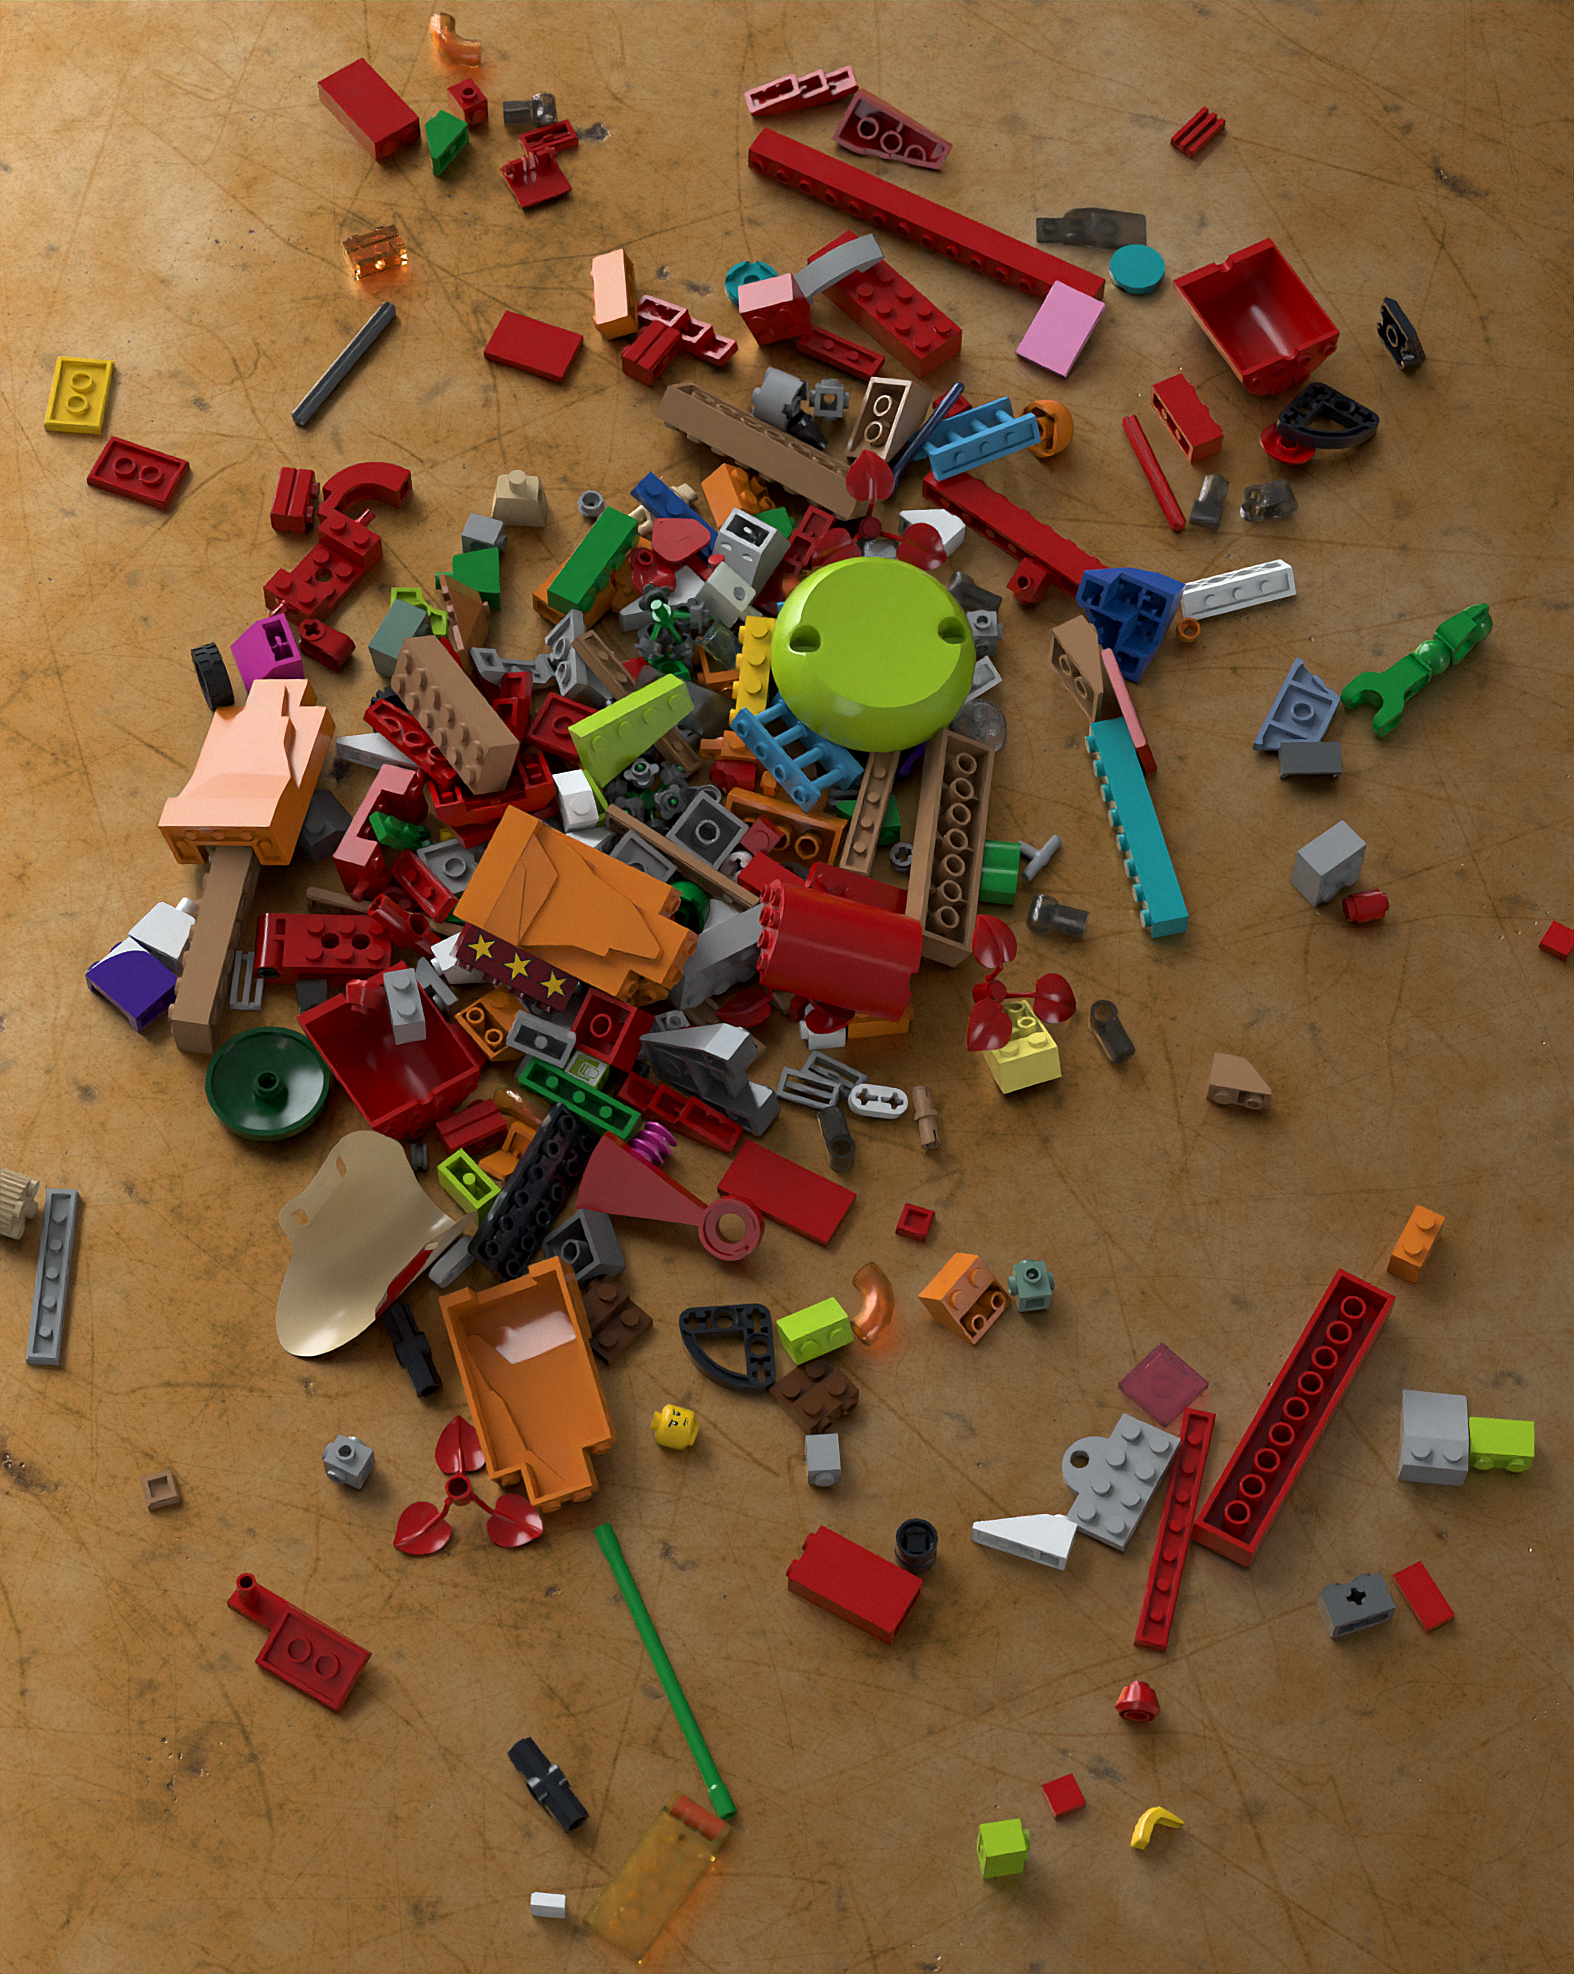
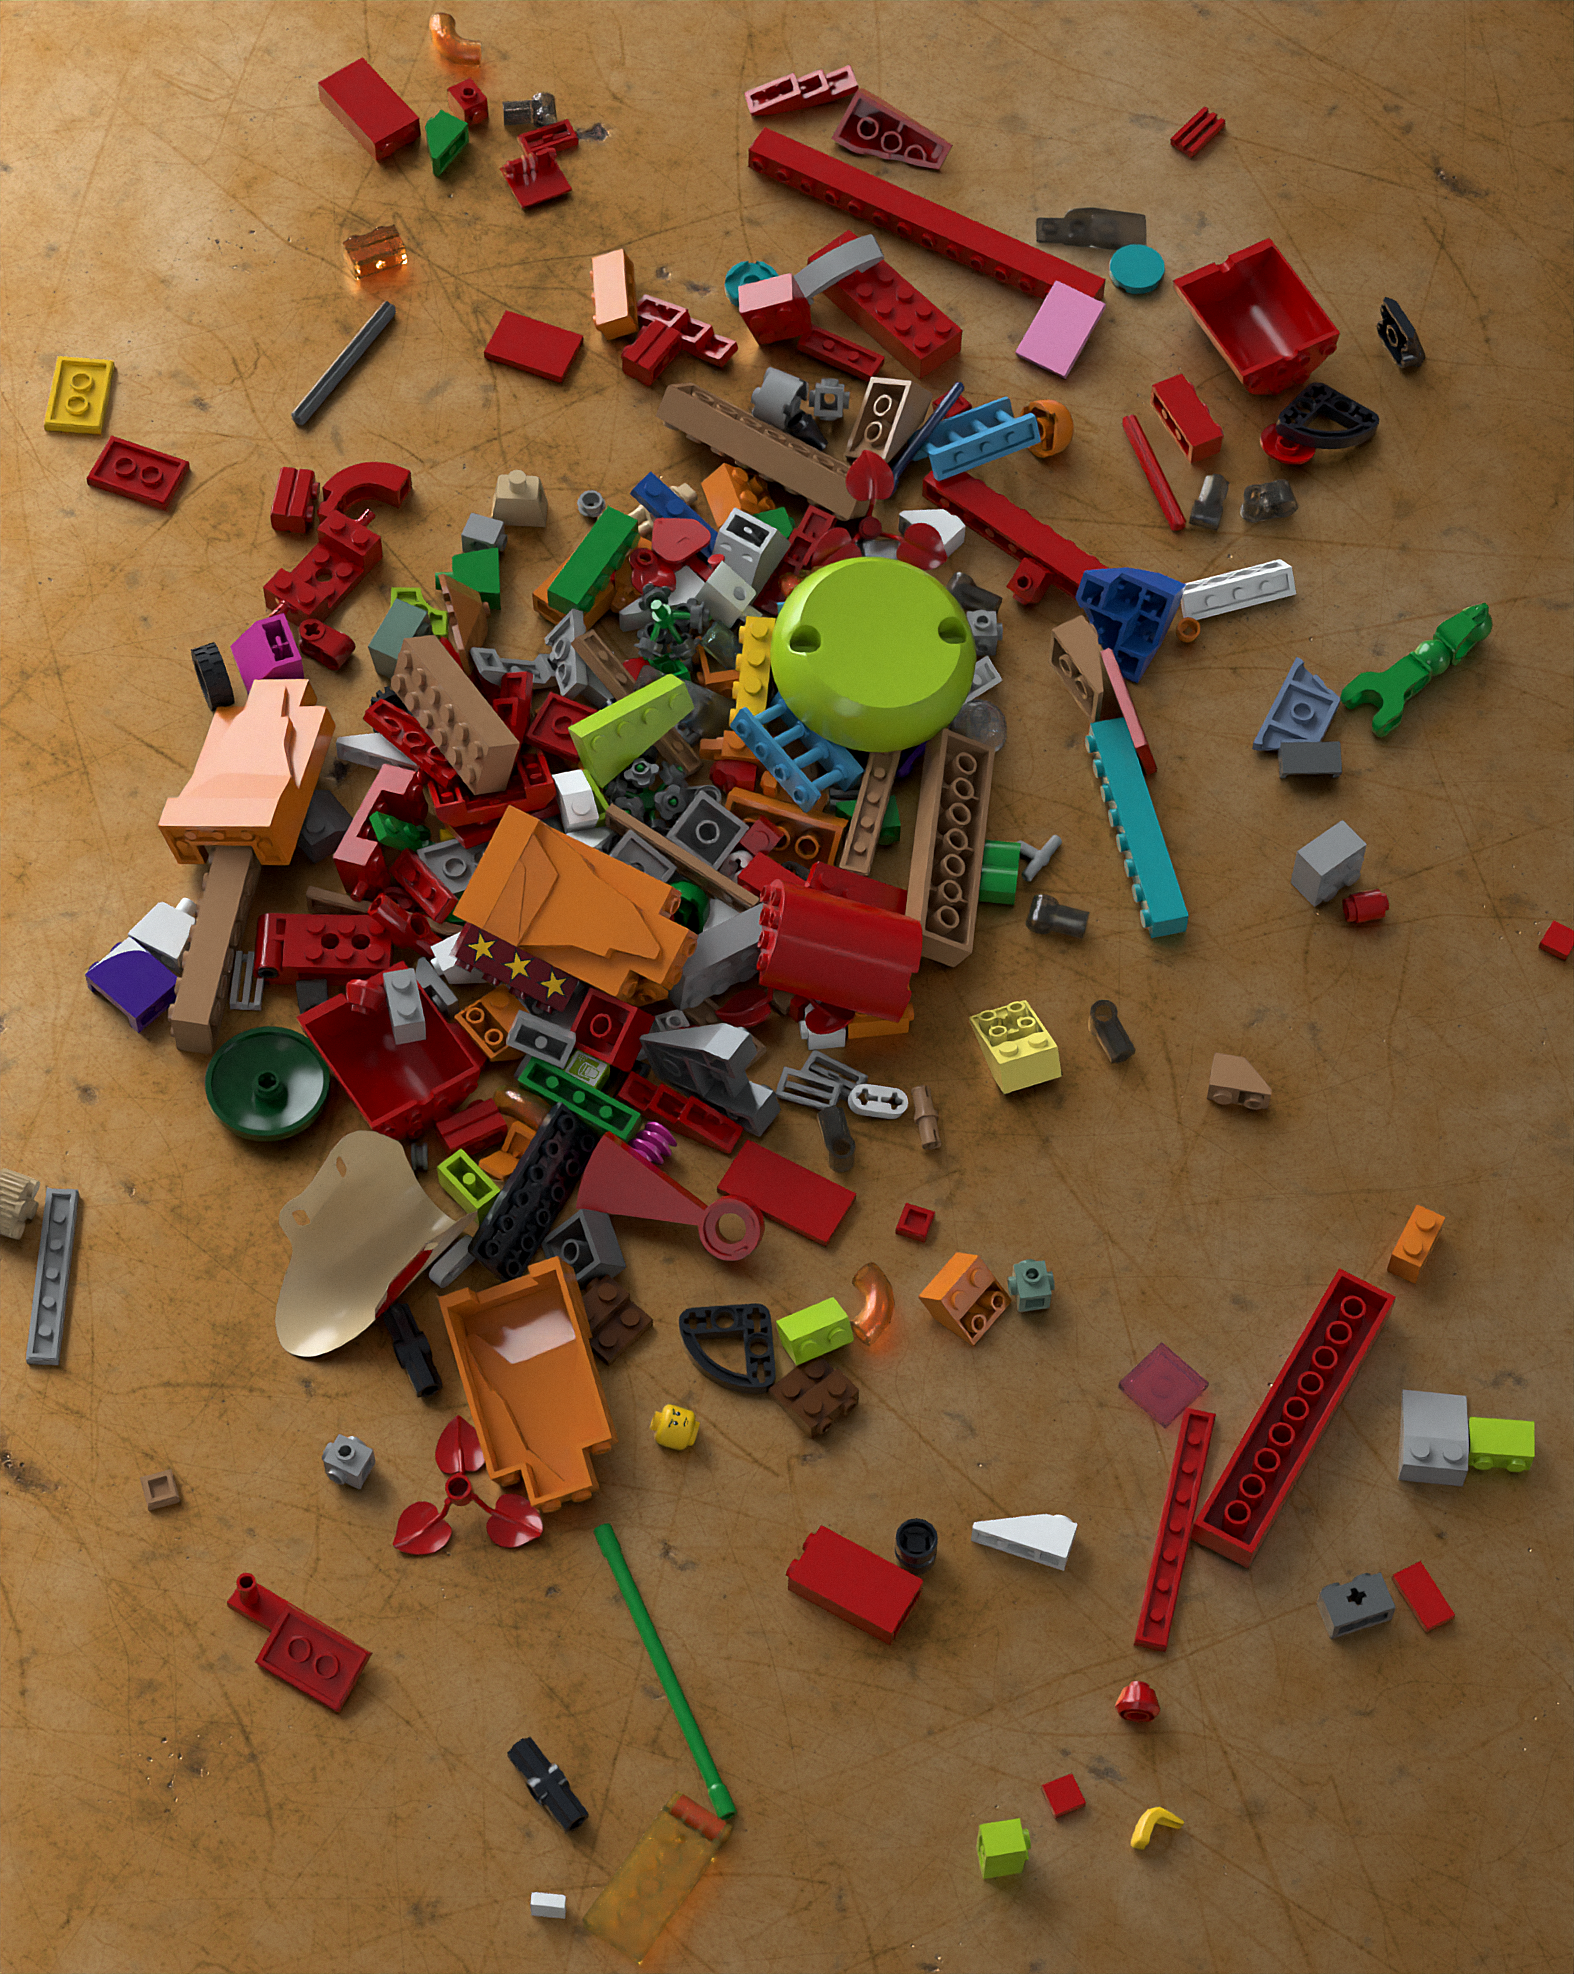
light grey brick [805,1433,841,1487] -> none
light grey bush [890,843,913,872] -> none
red plant [967,914,1076,1052] -> none
light grey plate [1062,1413,1181,1551] -> none

